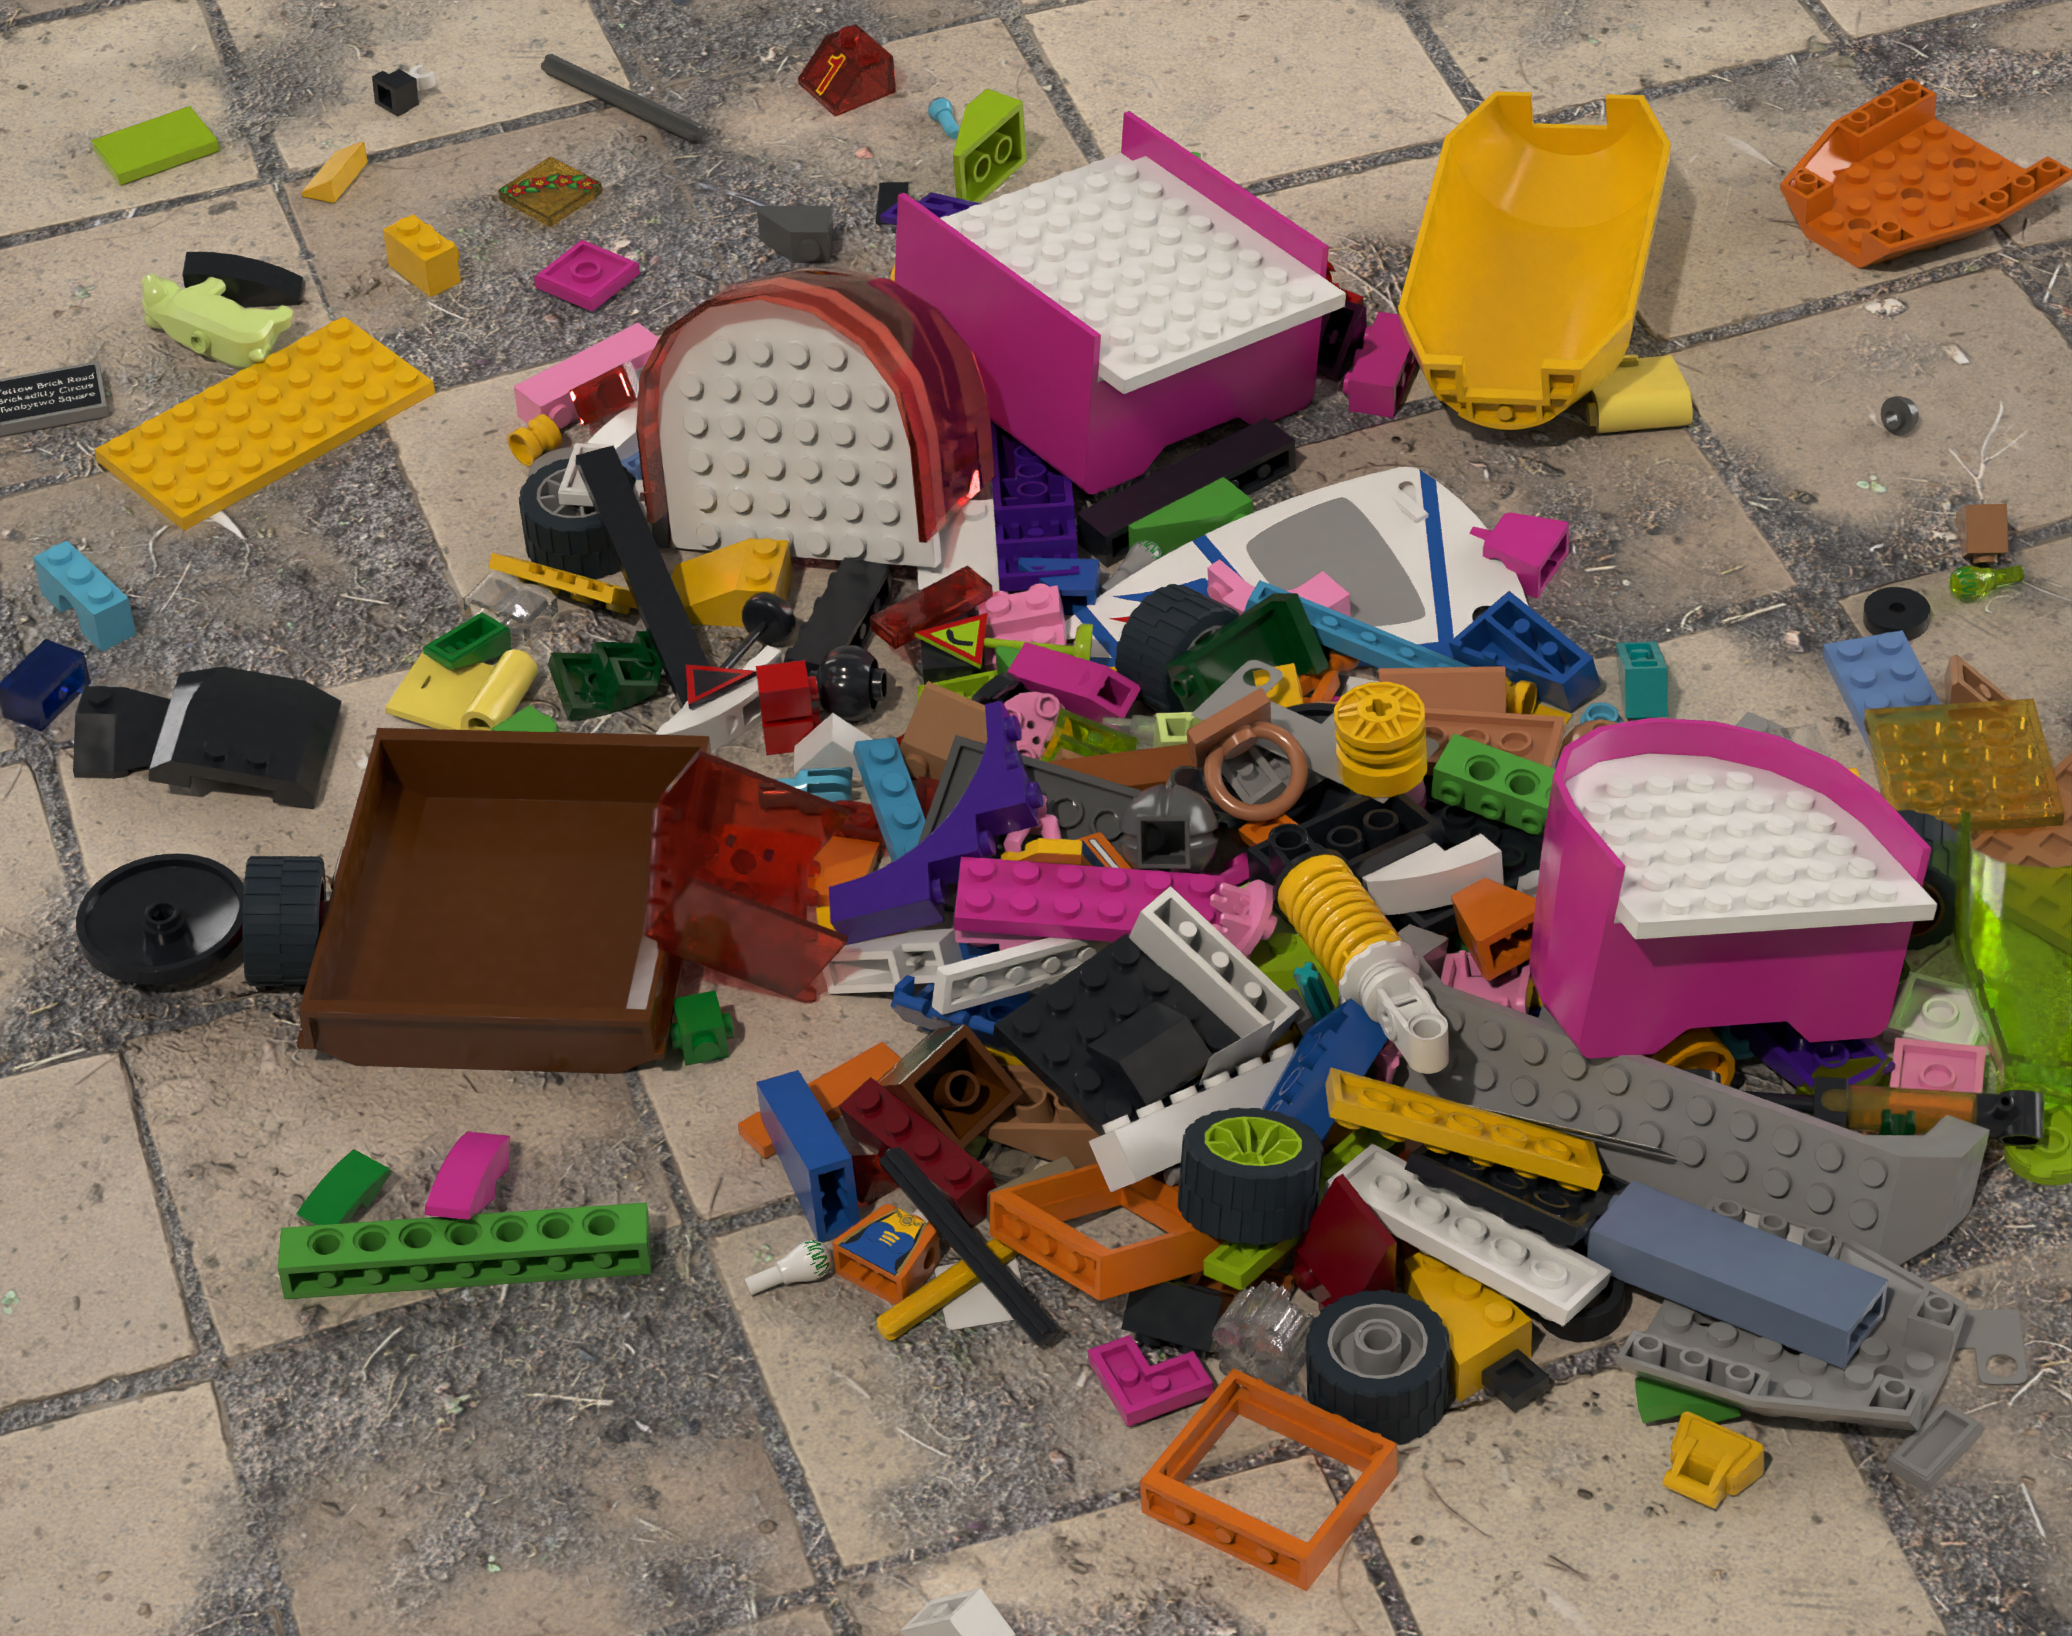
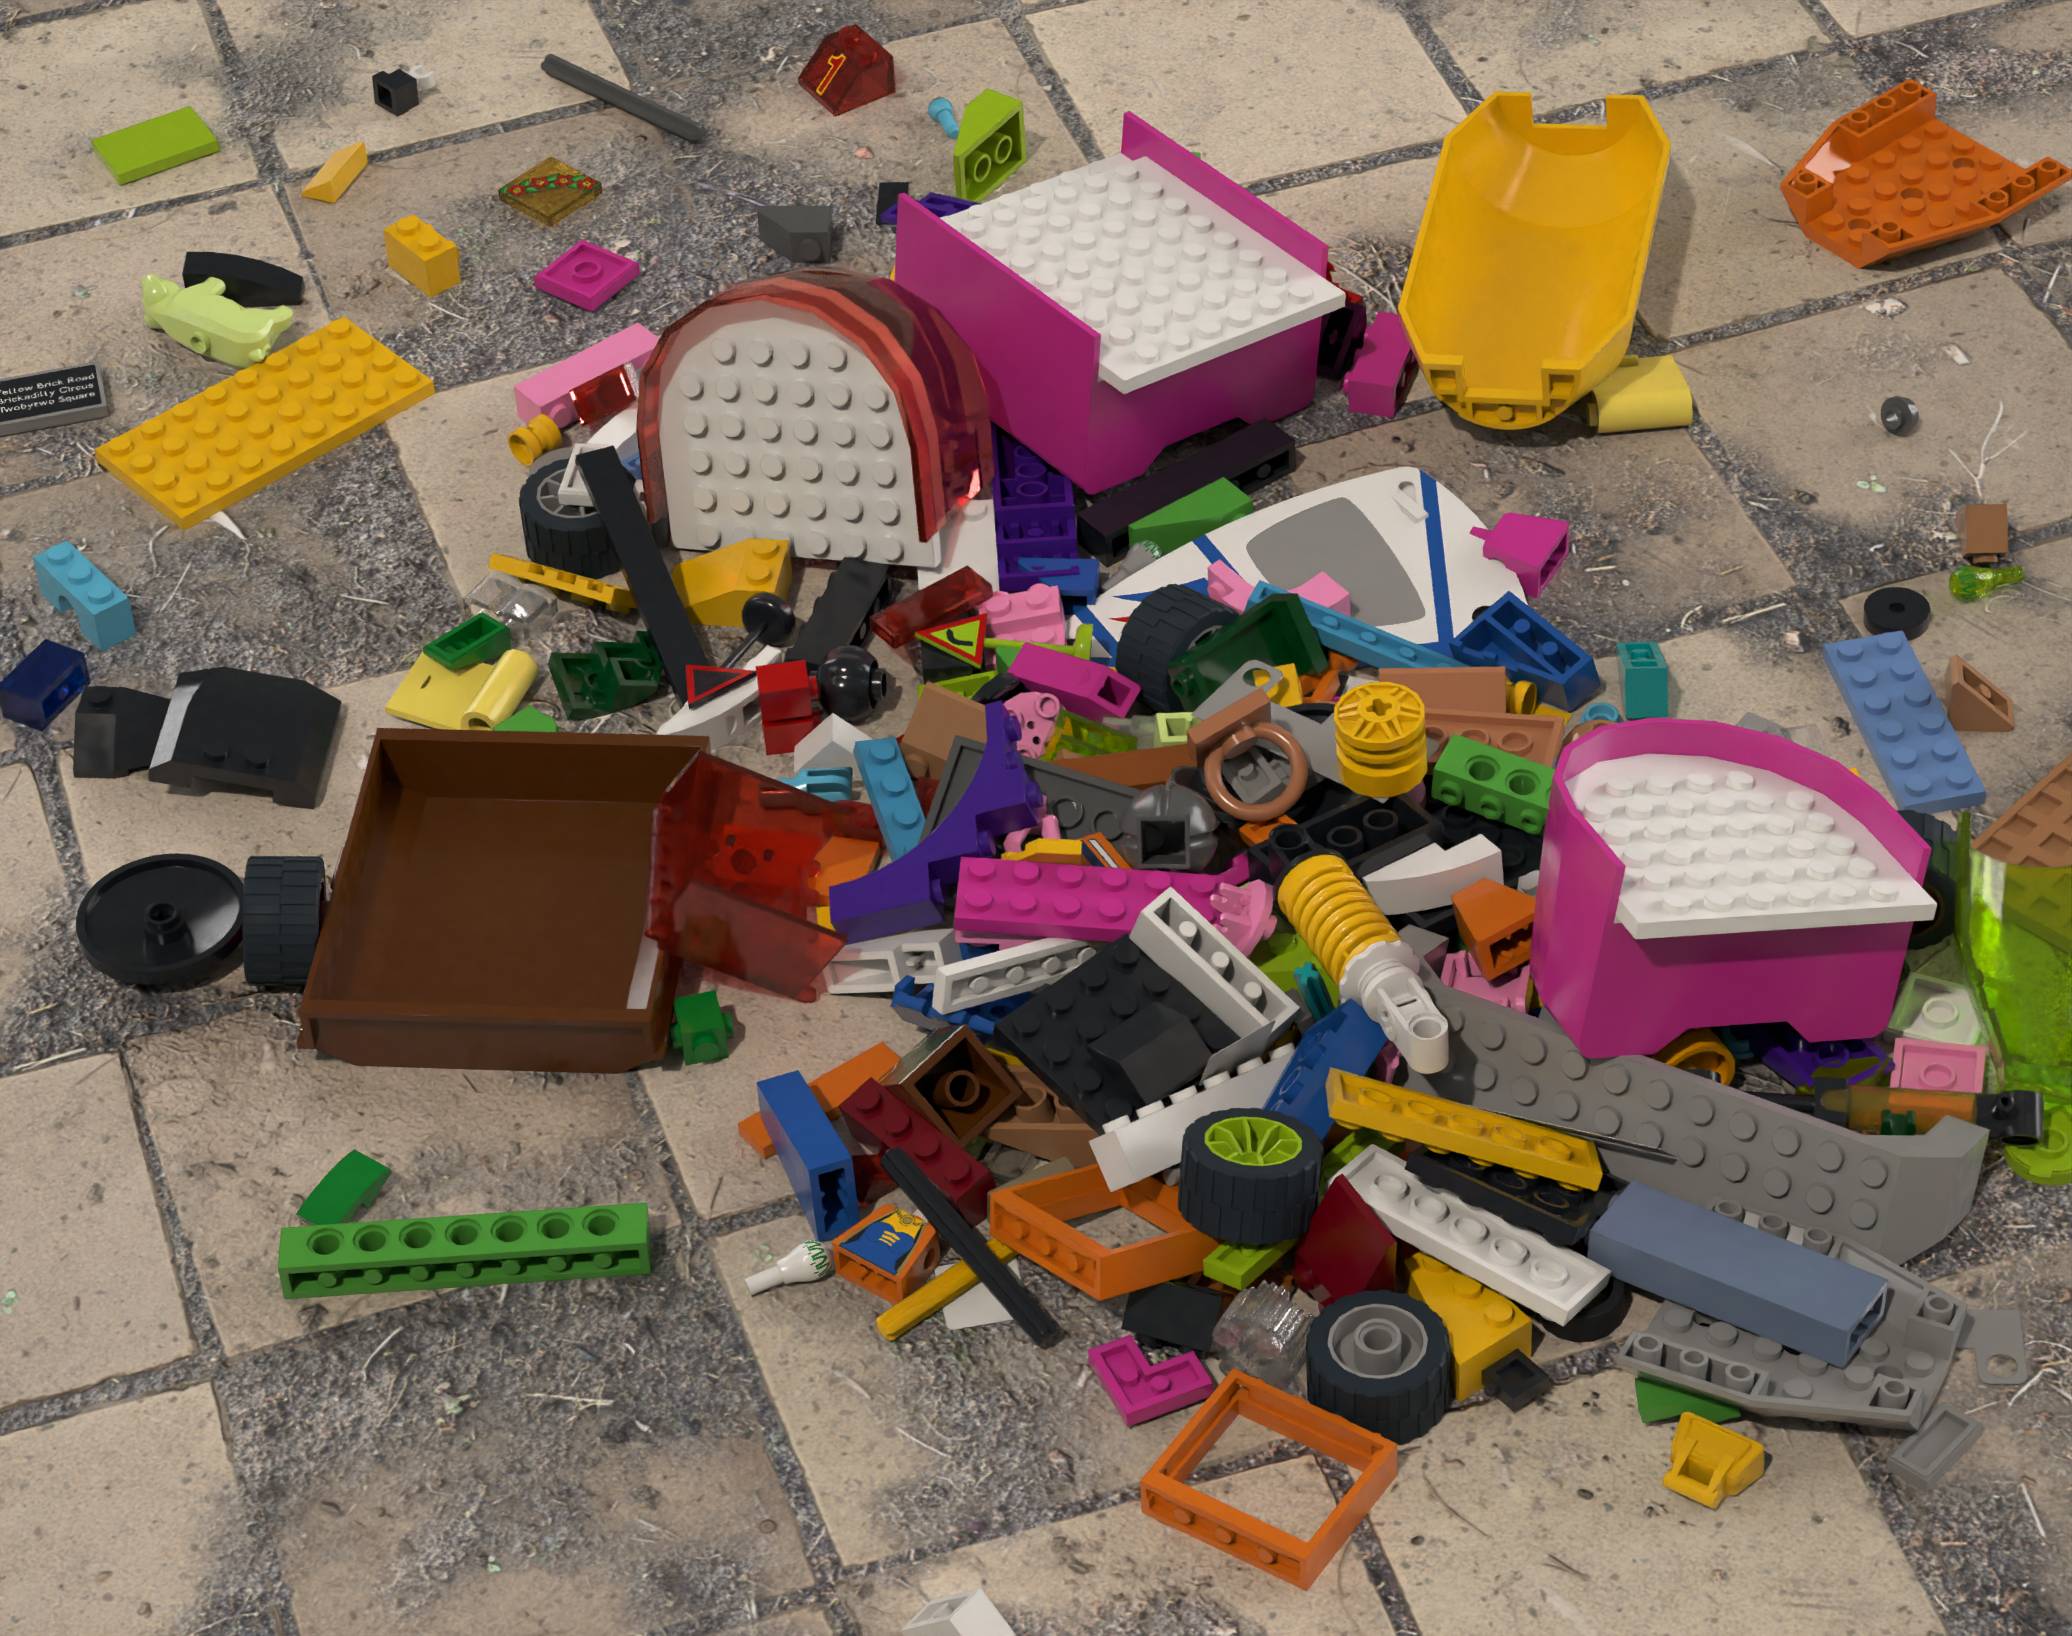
dark pink slope [425,1131,510,1220] -> none
clear yellow plate [1864,698,2065,832] -> none

